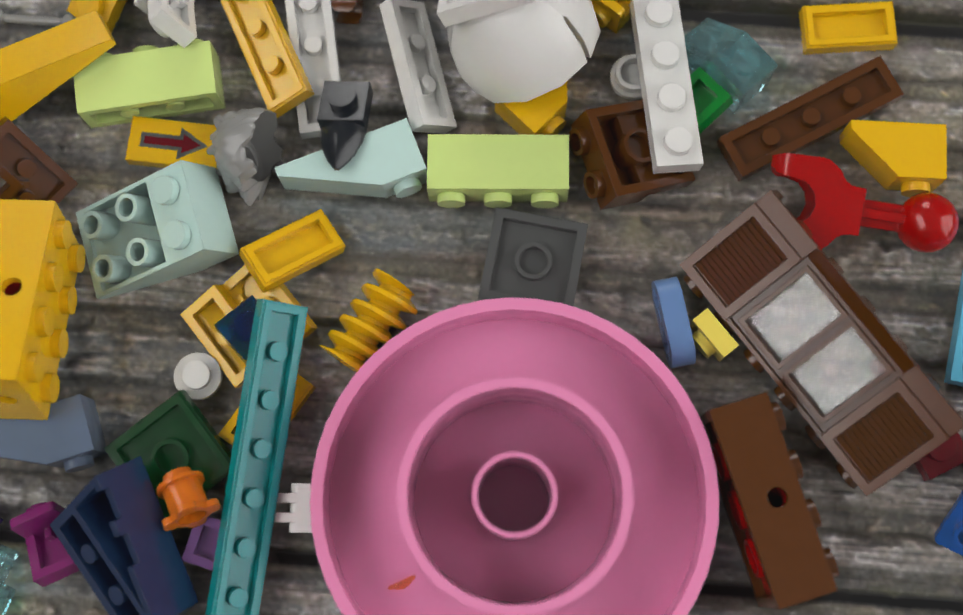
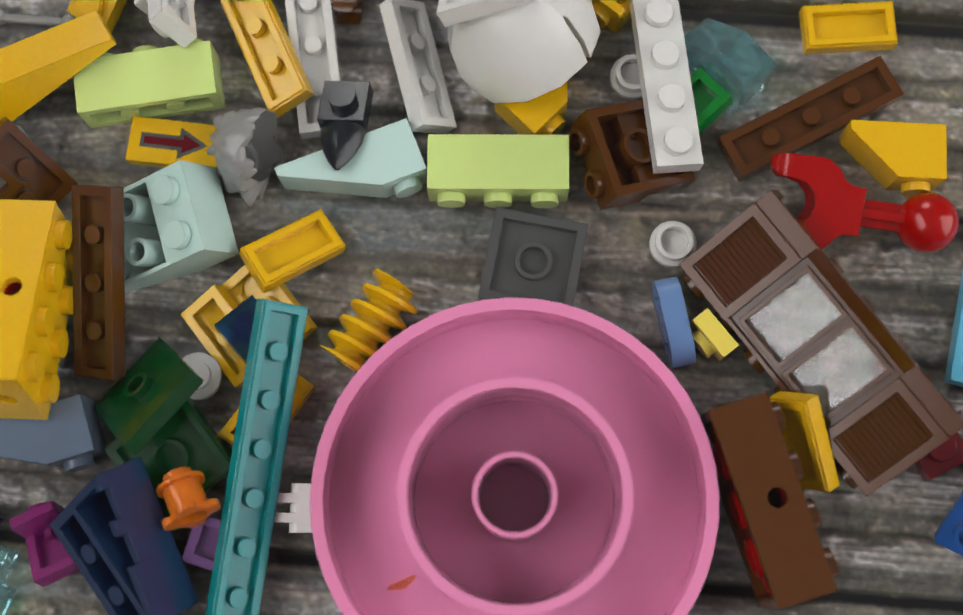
none -> reddish brown plate [72,185,125,380]
none -> dark green plate [94,337,204,455]
none -> white plate [649,221,697,268]
none -> yellow tile [769,391,840,493]

